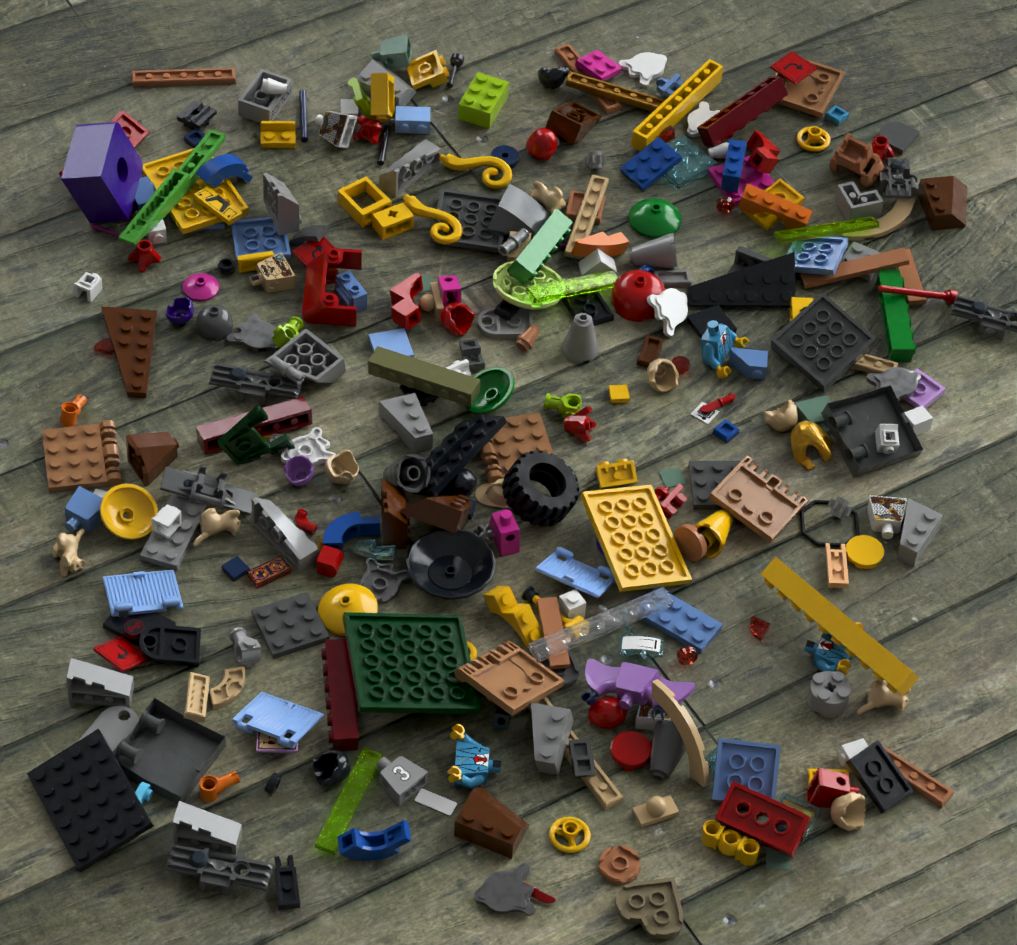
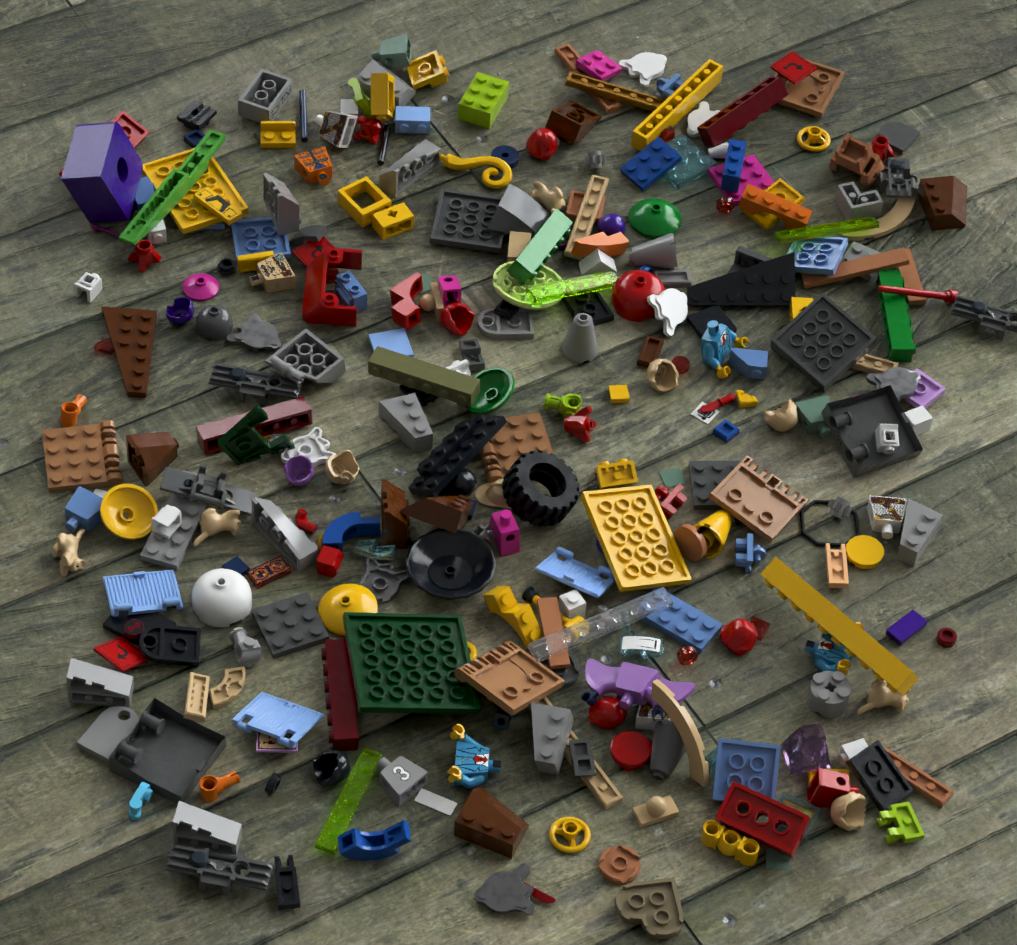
black plate [27,728,154,872] -> none
nougat tile [132,68,236,87] -> none
blue arch [196,154,253,188] -> none
white cone [261,78,287,95] -> none
lime connector [271,316,304,348] -> none
dark grey cone [383,454,430,493] -> none
yellow plant [403,194,463,245] -> none
black hinge [447,53,464,88] -> none
light grey pin [498,228,530,256] -> none
nougat cone [515,324,540,352] -> none
black hair [538,66,570,89] -> none
red arch [746,130,780,174] -> none
pearl gold piece [790,421,833,471] -> none
dark azure tile [825,105,849,126] -> none
none -> white cylinder [192,568,252,627]
none -> orange torso [294,146,332,186]
none -> dark purple hair [597,213,626,236]
none -> red hair [719,619,757,657]
none -> yellow tile [735,390,758,408]
none -> medium blue hips [735,533,766,573]
none -> clear purple slope [781,723,830,774]
none -> lime plate [876,802,925,845]
none -> dark purple tile [886,610,928,646]
none -> dark red tile [936,628,957,648]

